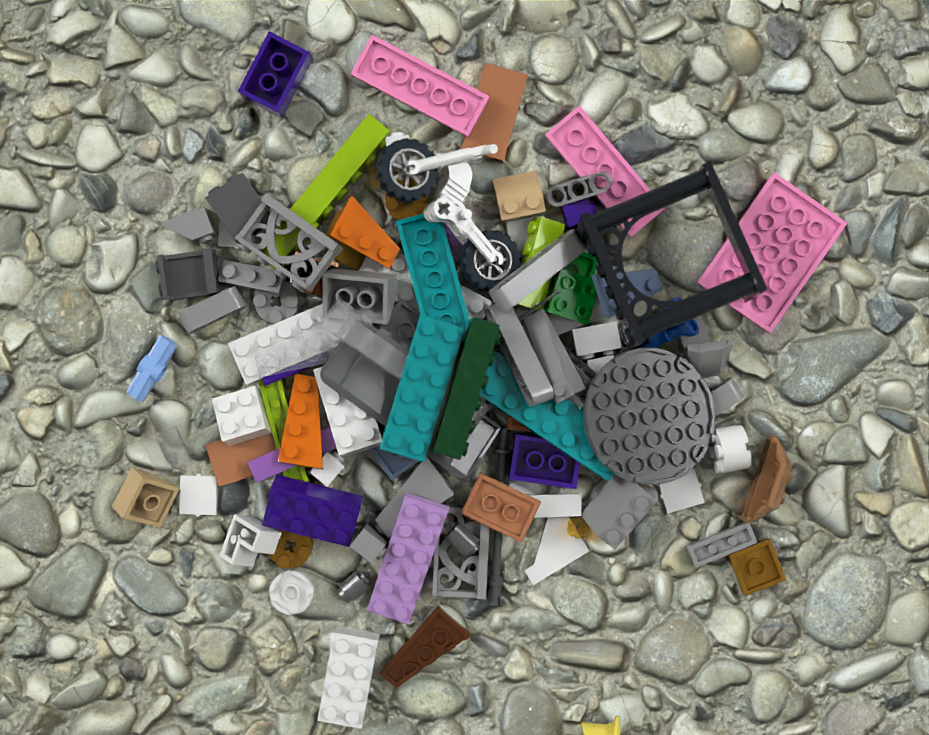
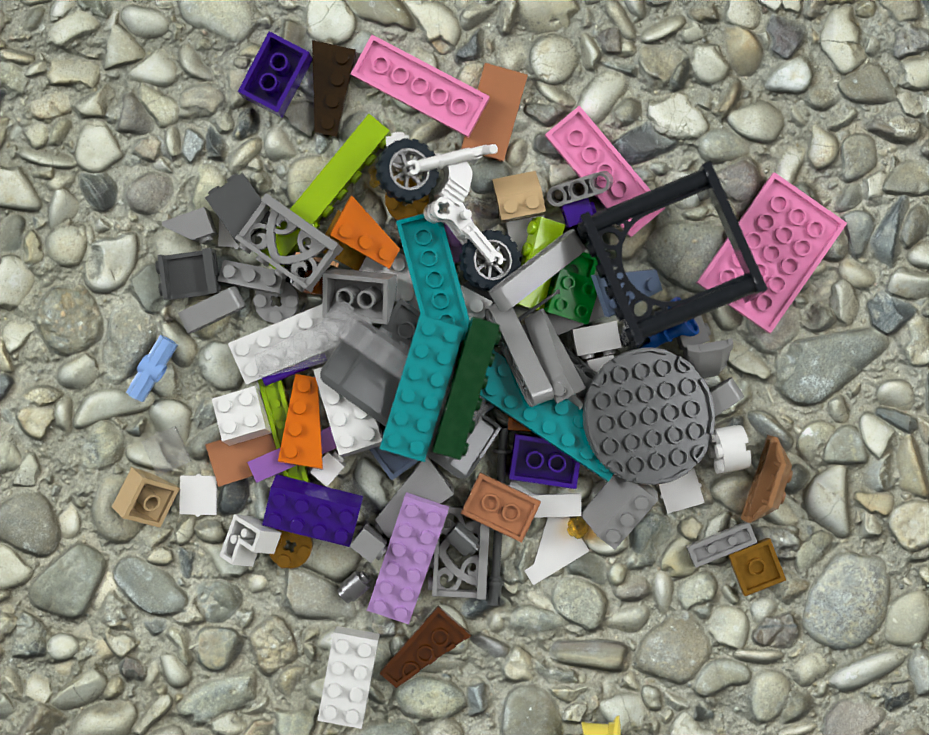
white tile [269,570,314,615] -> none
none -> dark brown wing [312,40,356,139]

